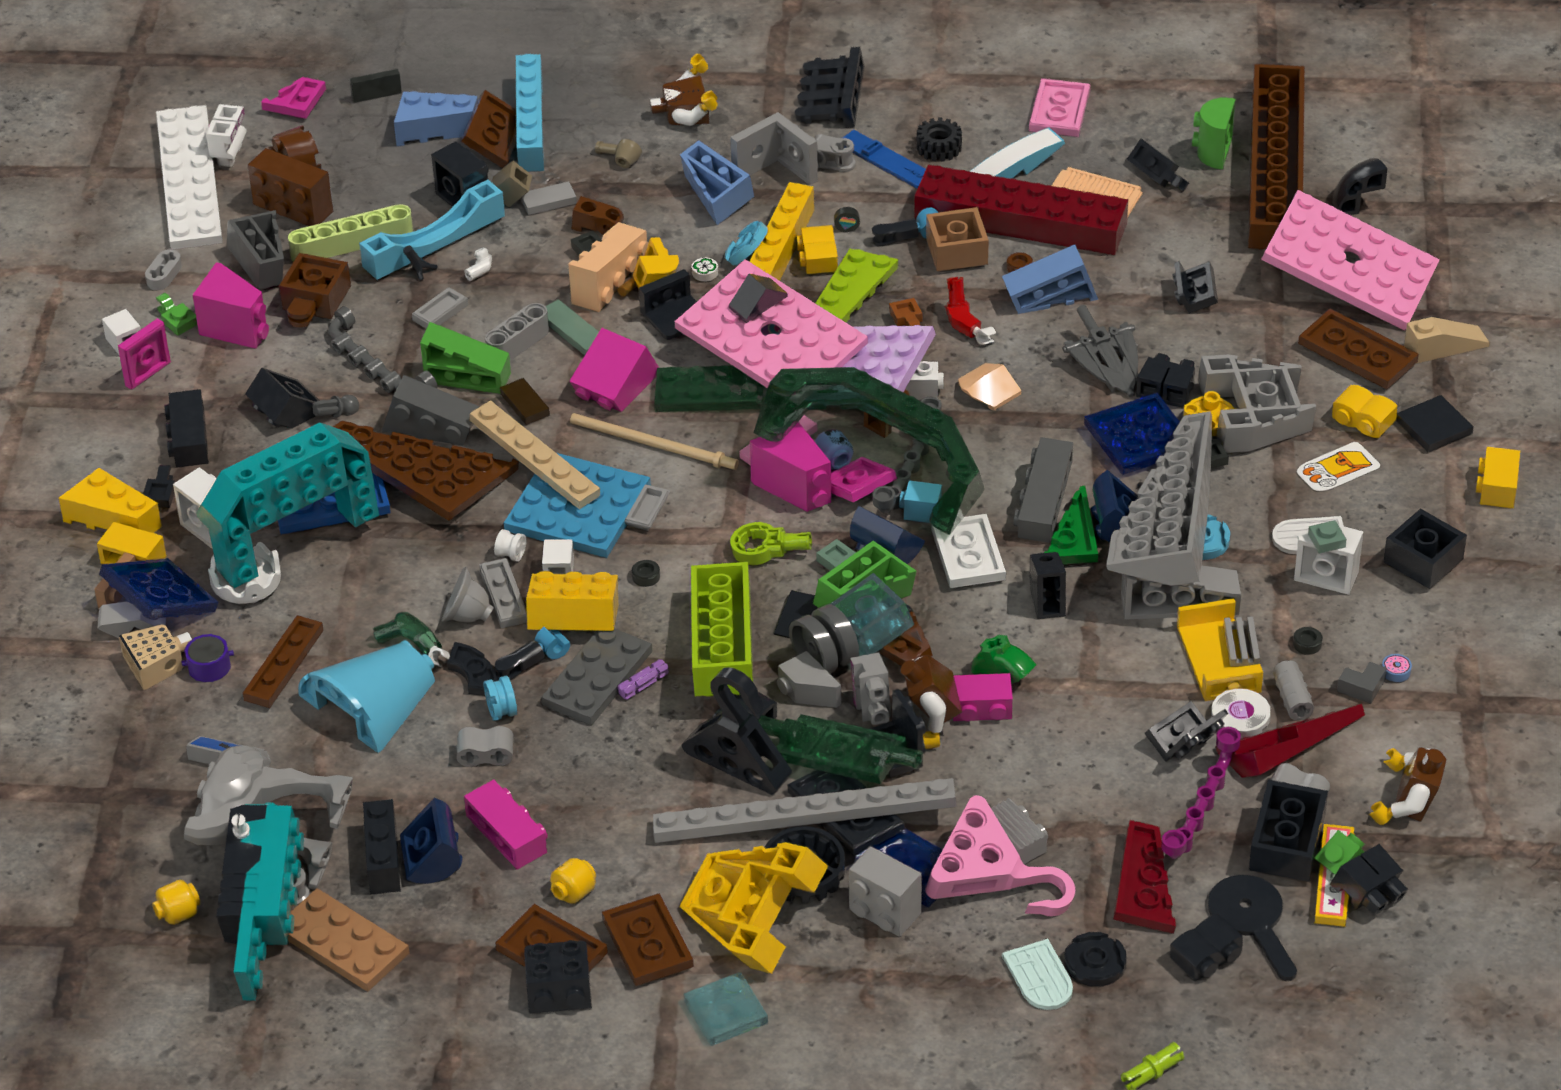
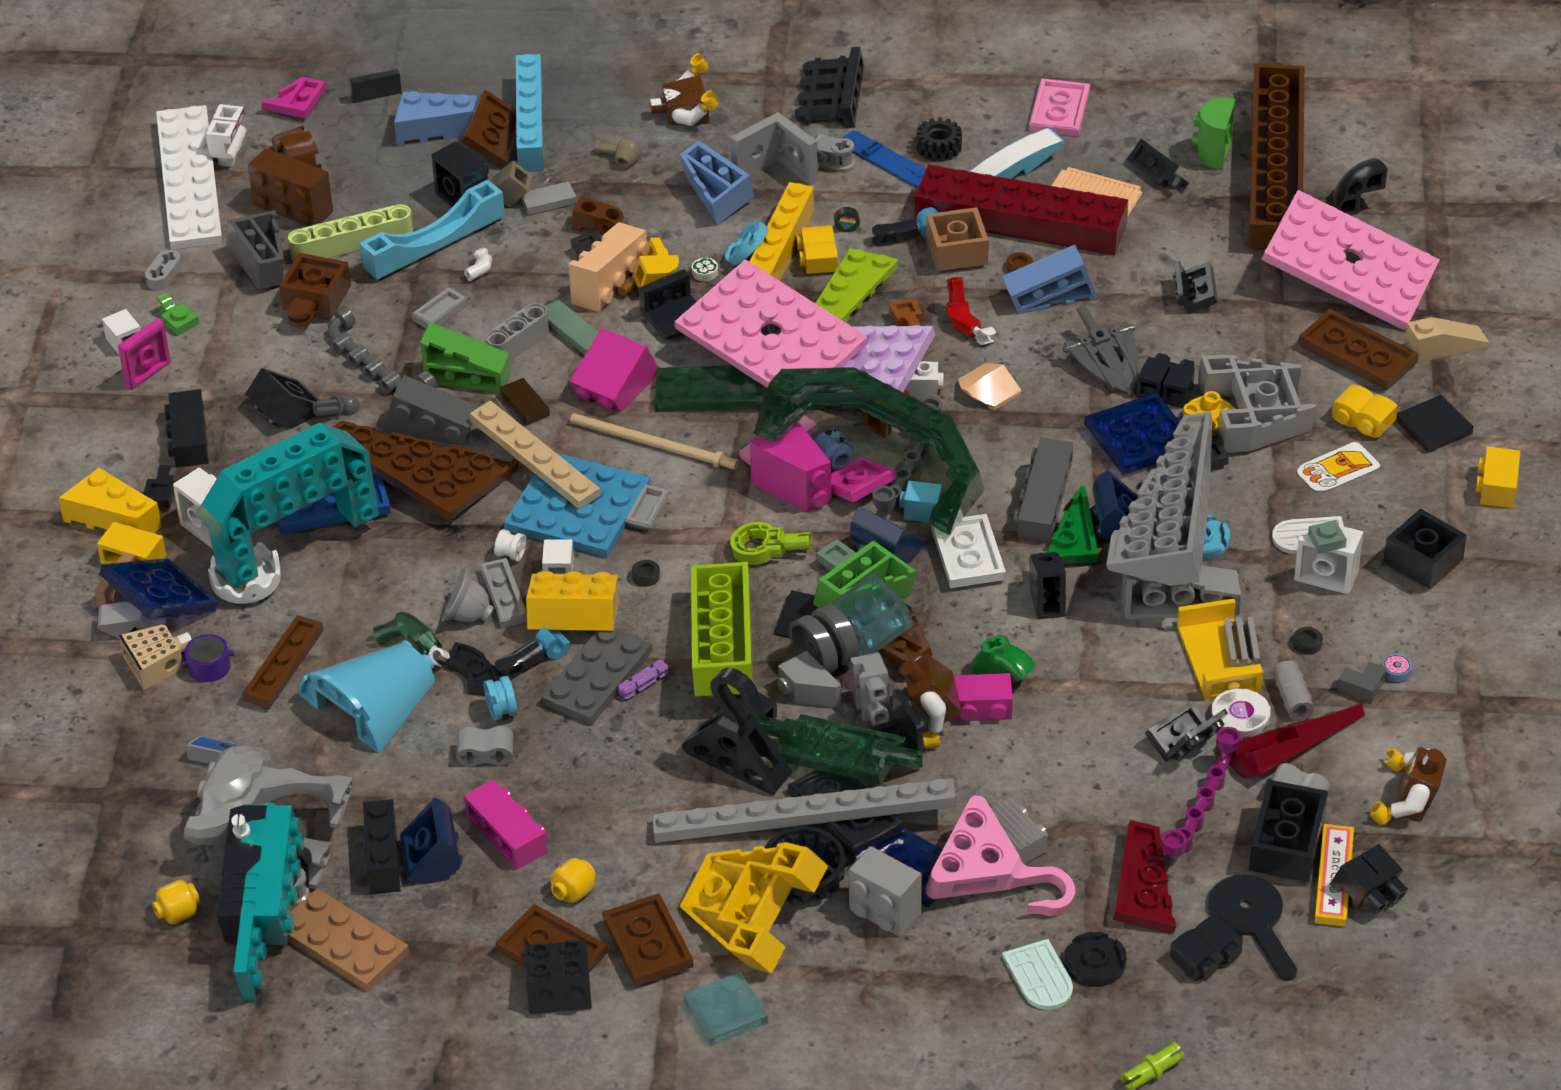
dark pink slope [193,262,269,349] -> none
black bar [403,245,438,281] -> none
black slope [729,273,788,323] -> none
bright green bracket [1315,830,1365,875] -> none

